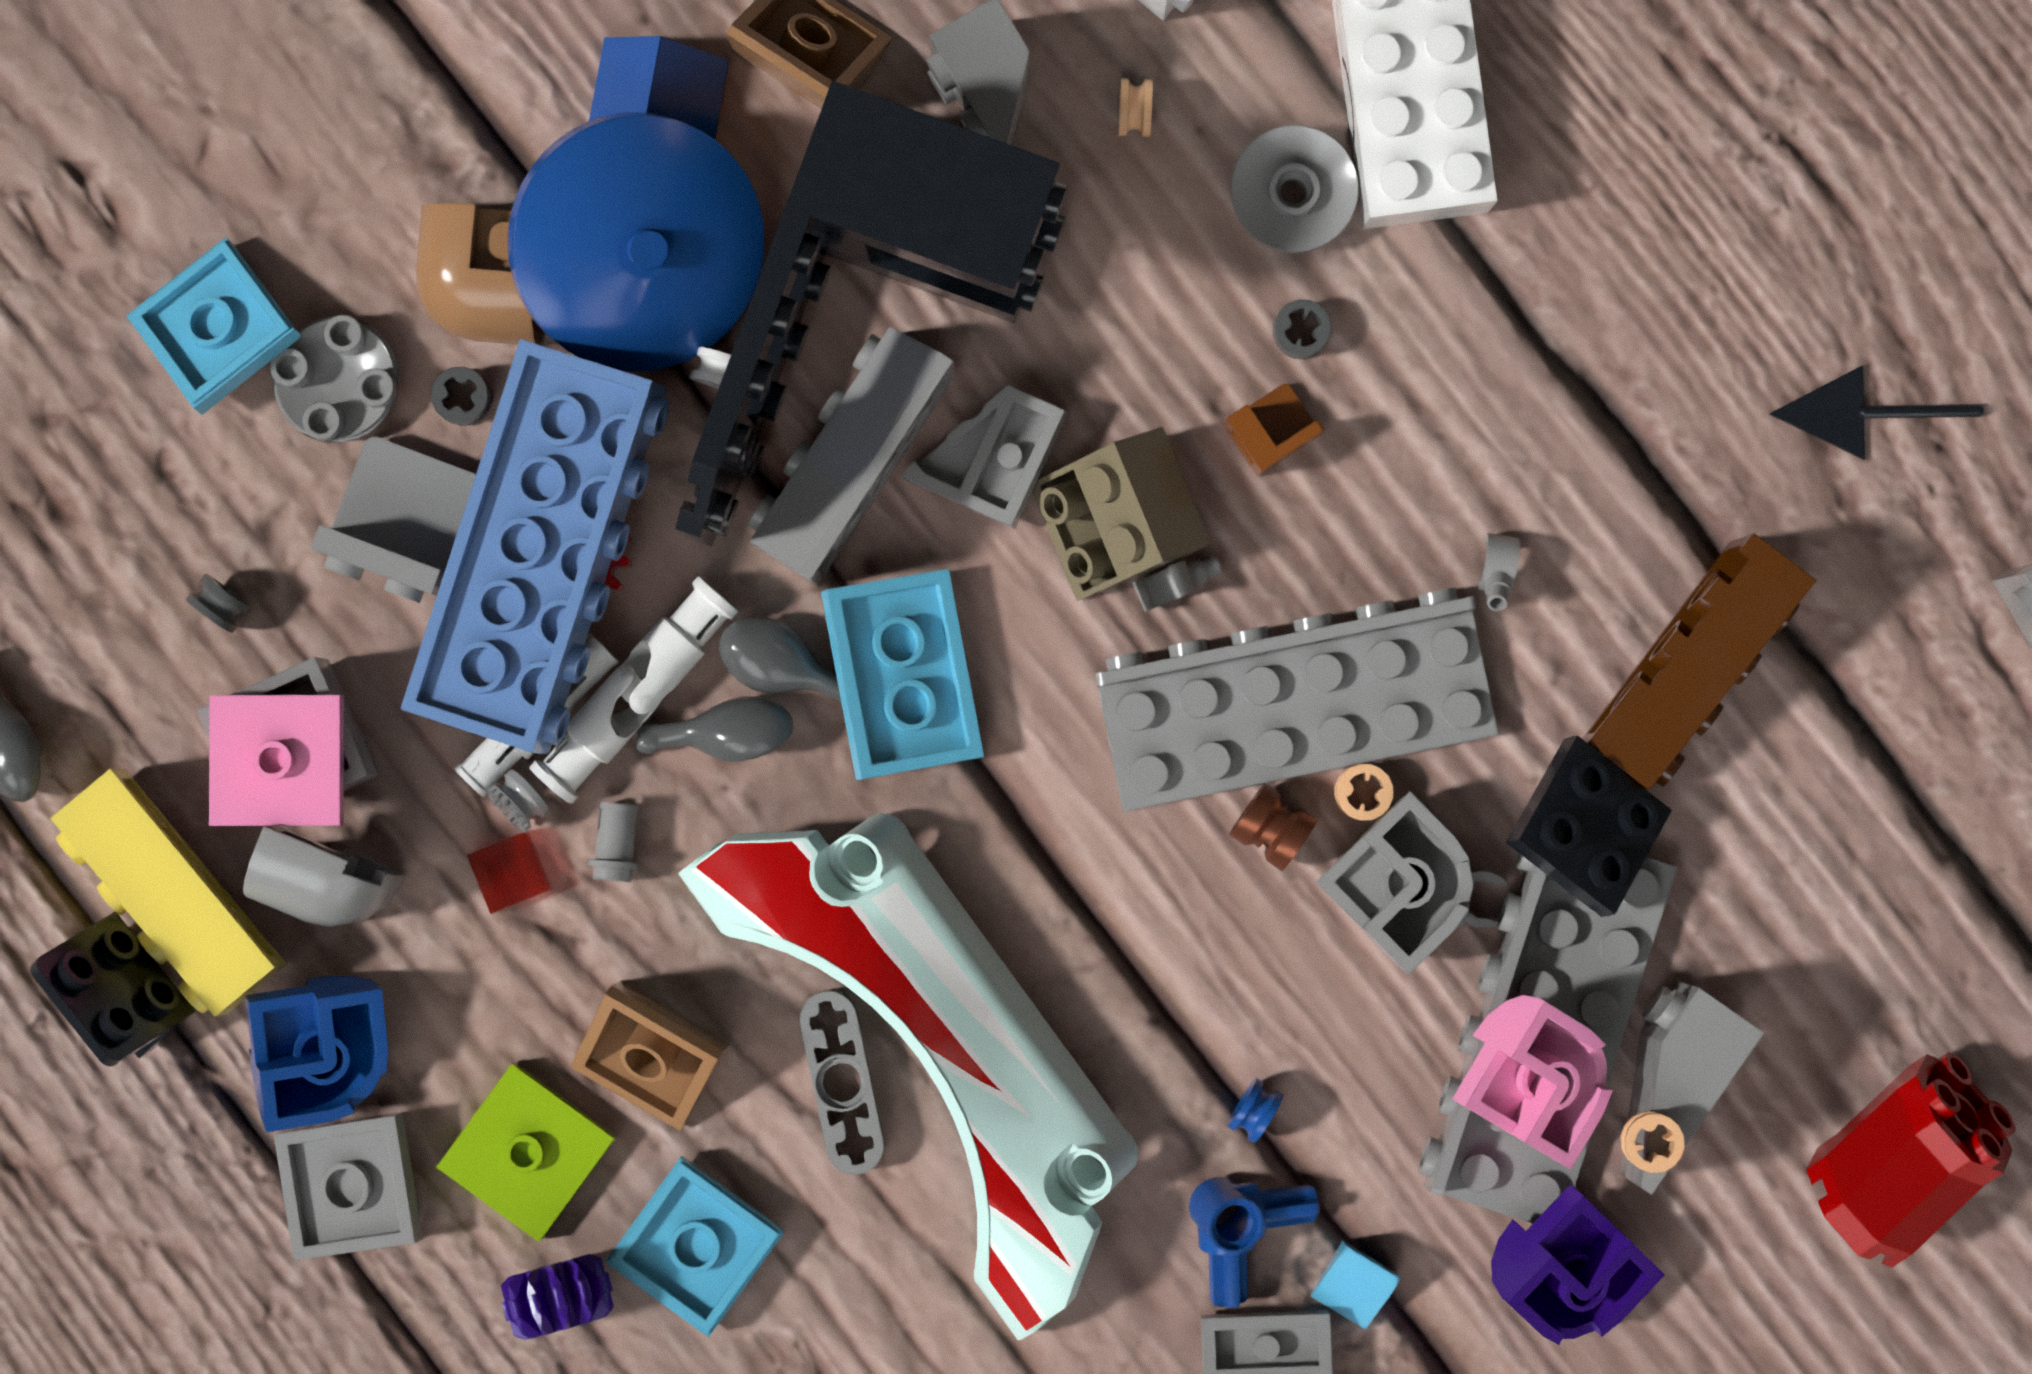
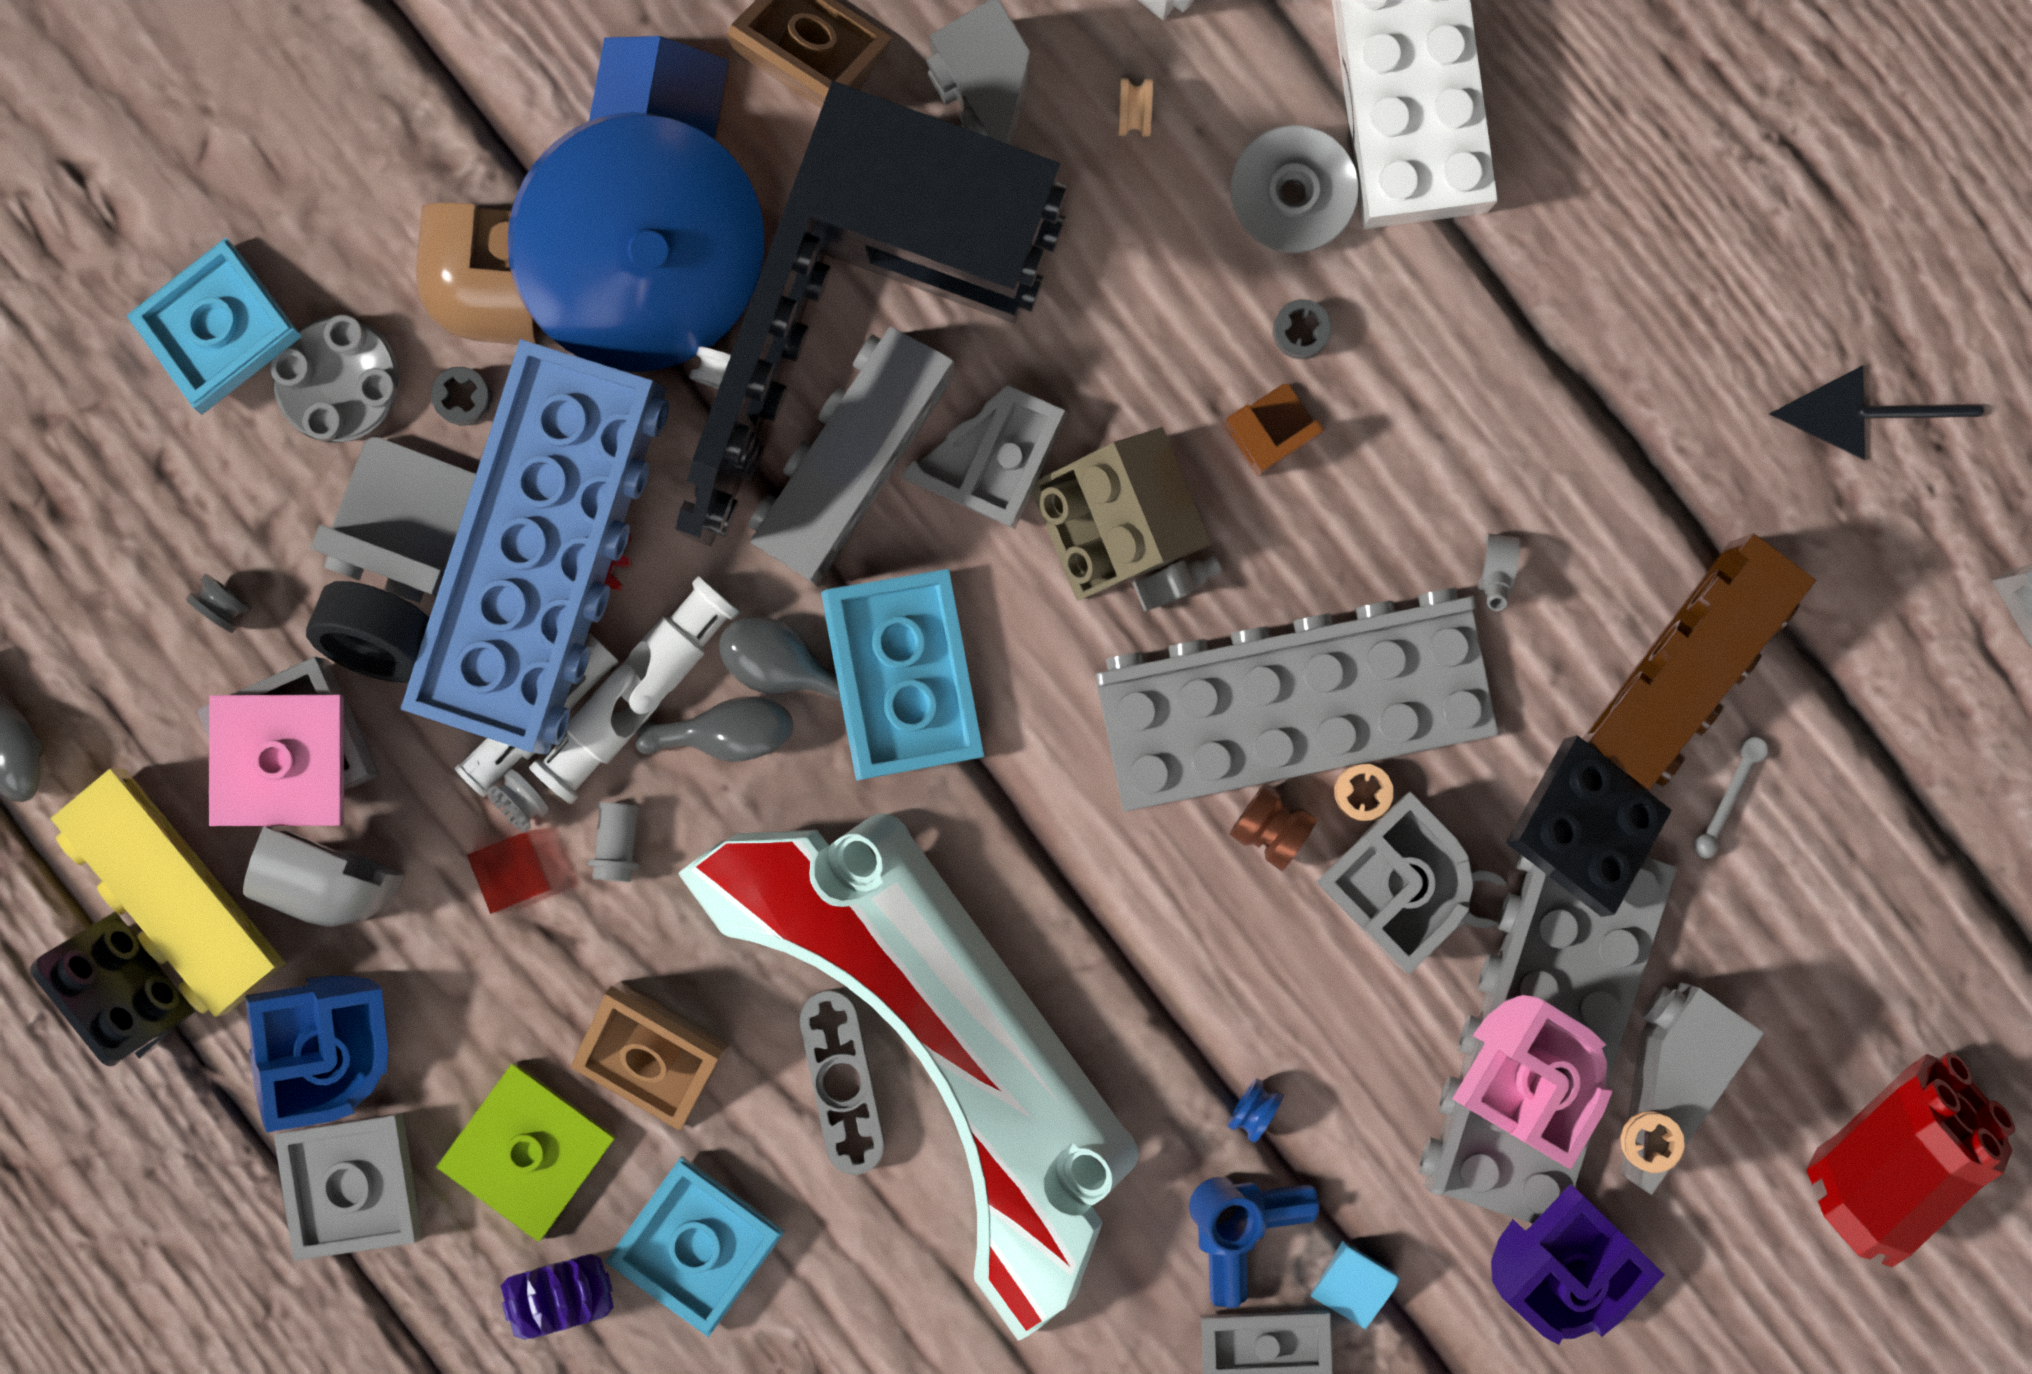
none -> black tyre [306,581,430,683]
none -> light grey hinge [1694,737,1768,859]

